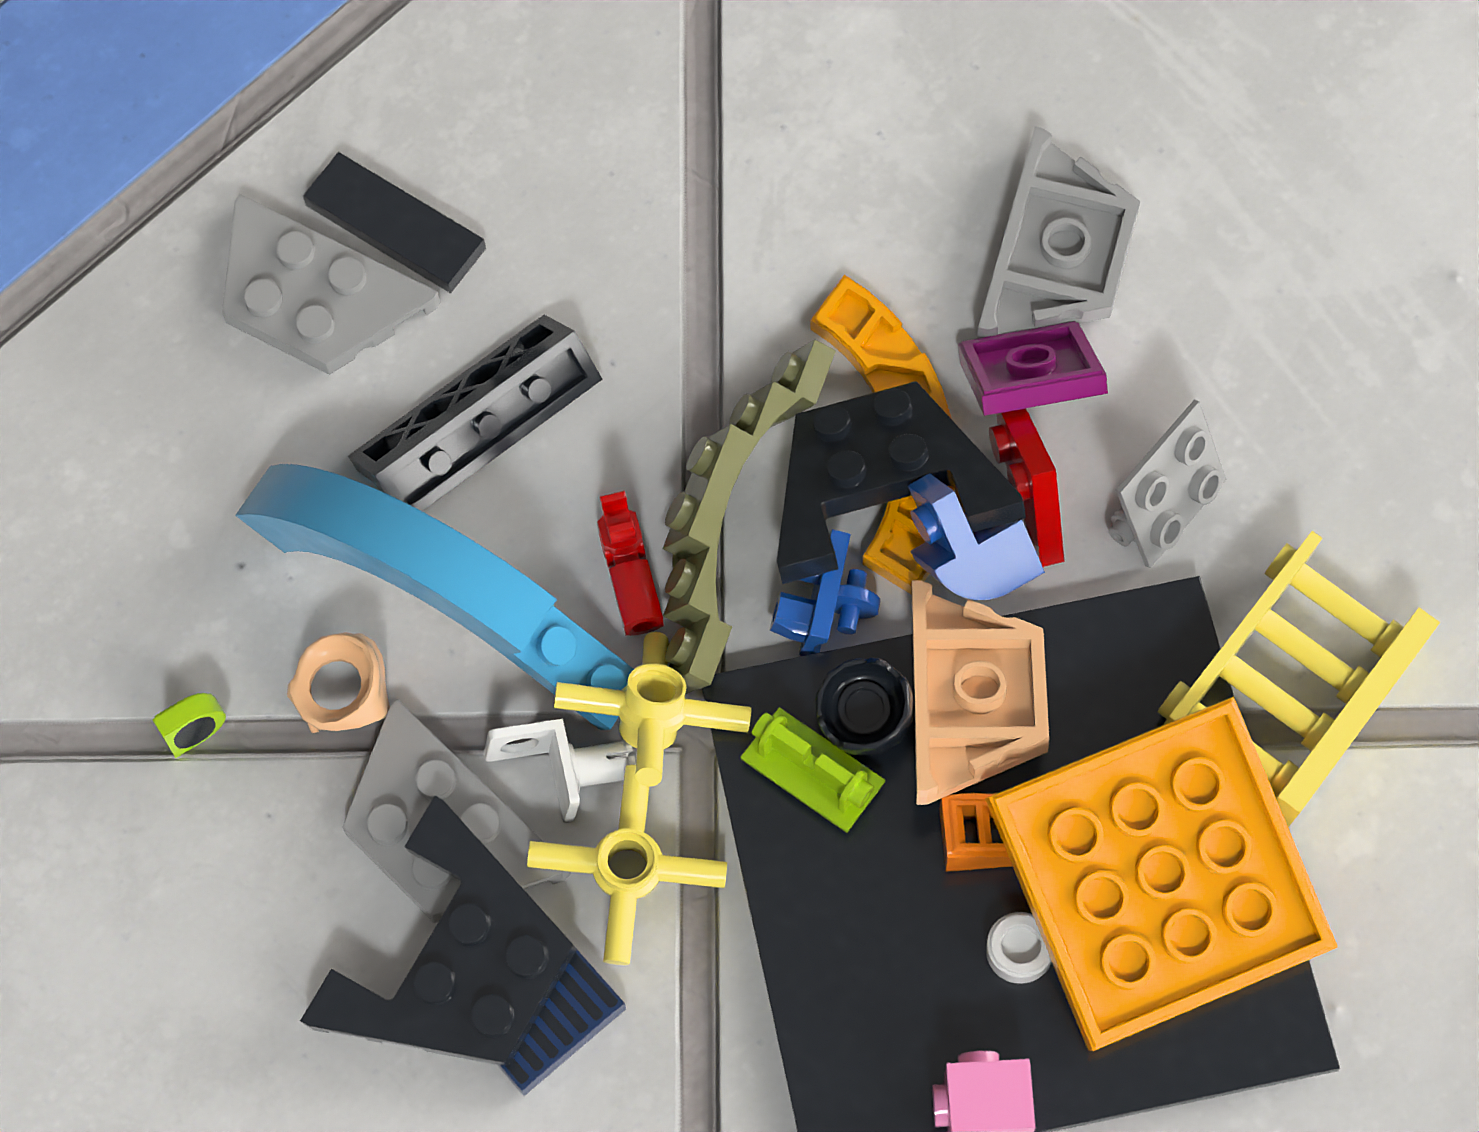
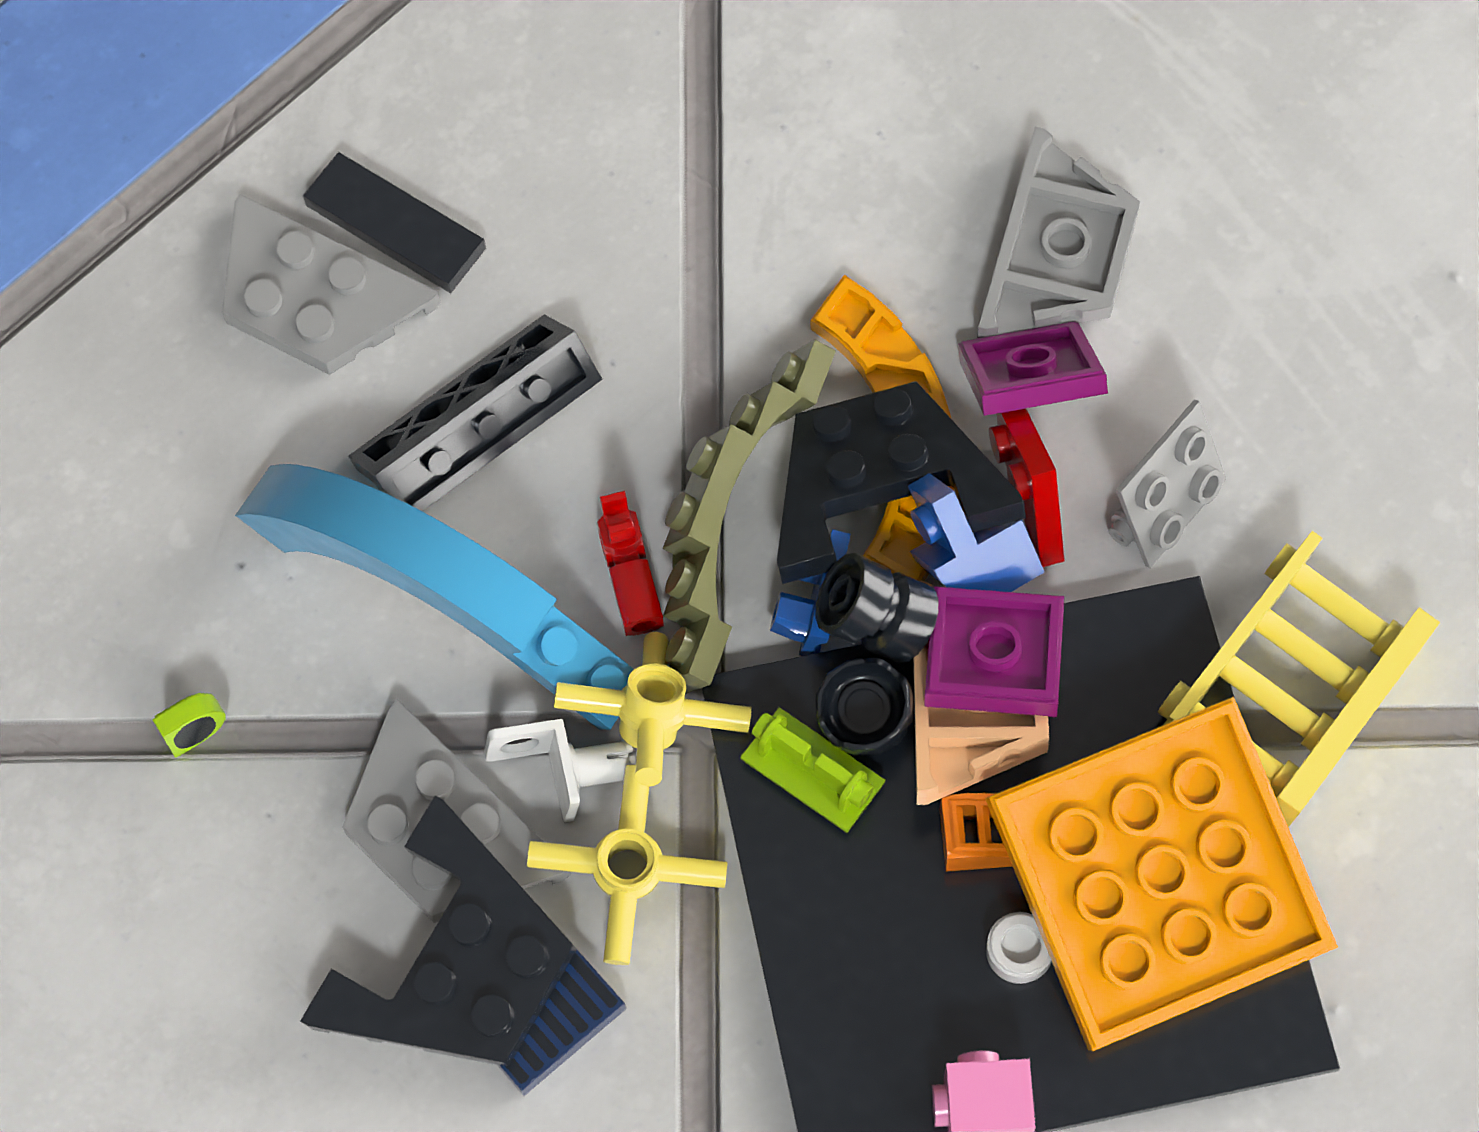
light nougat piece [287,632,390,733] -> none
none -> black wheel [815,553,938,663]
none -> magenta tile [924,587,1064,717]

